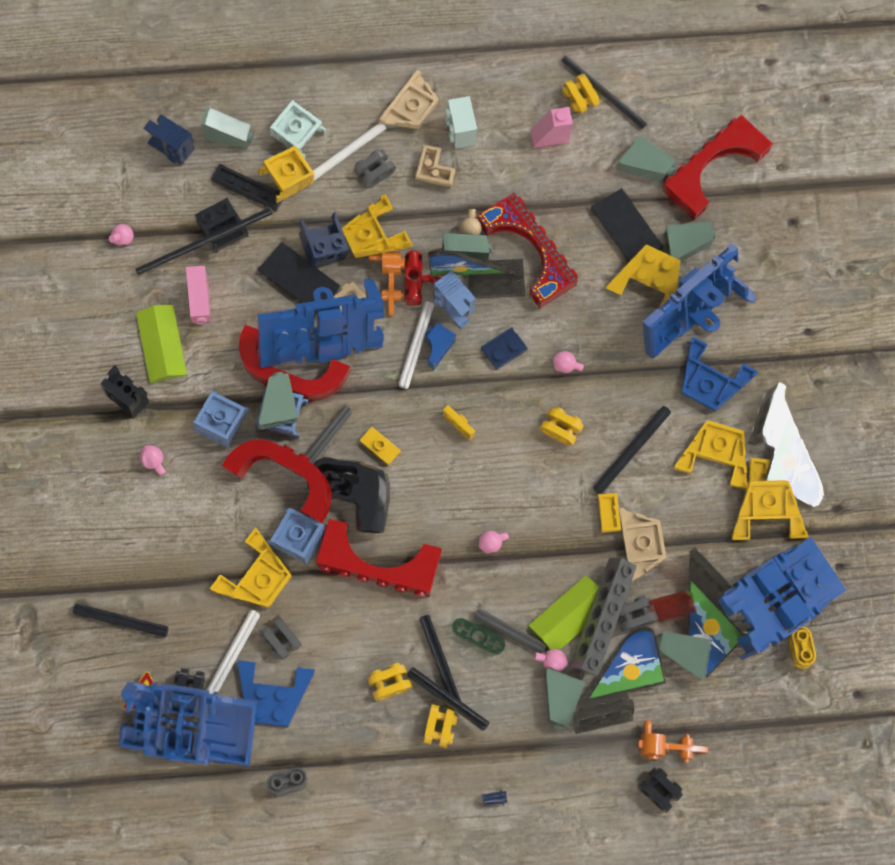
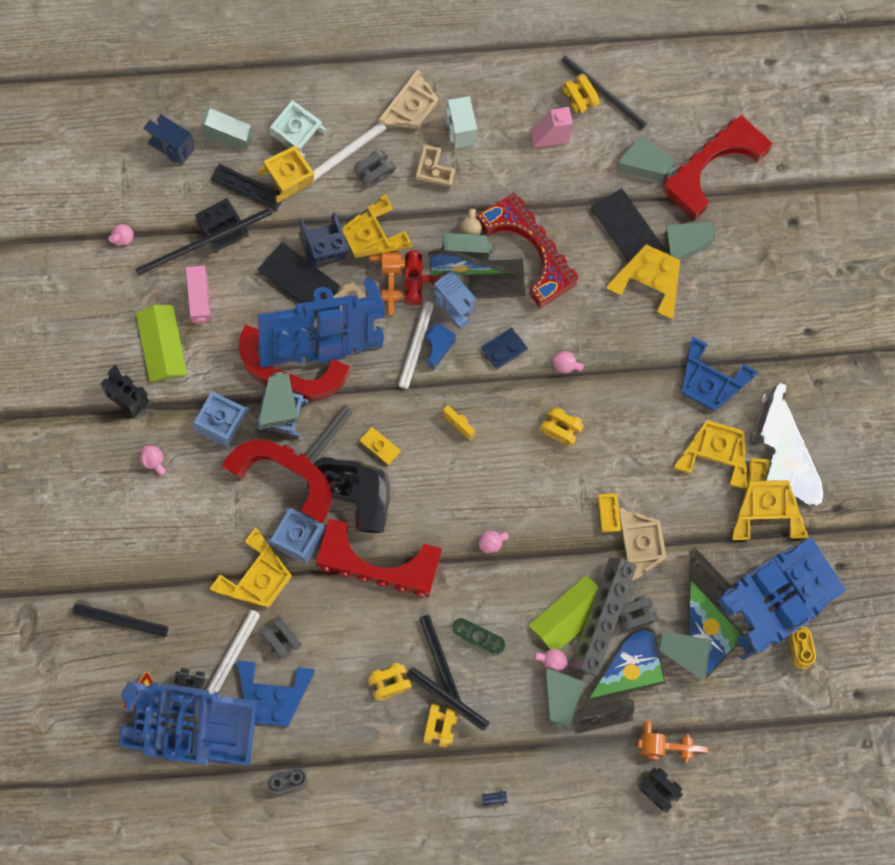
dark grey axle [474,609,546,654] -> none
black axle [593,406,671,494] -> none
blue piece [643,243,757,358] -> none
clear red panel [649,590,697,622] -> none

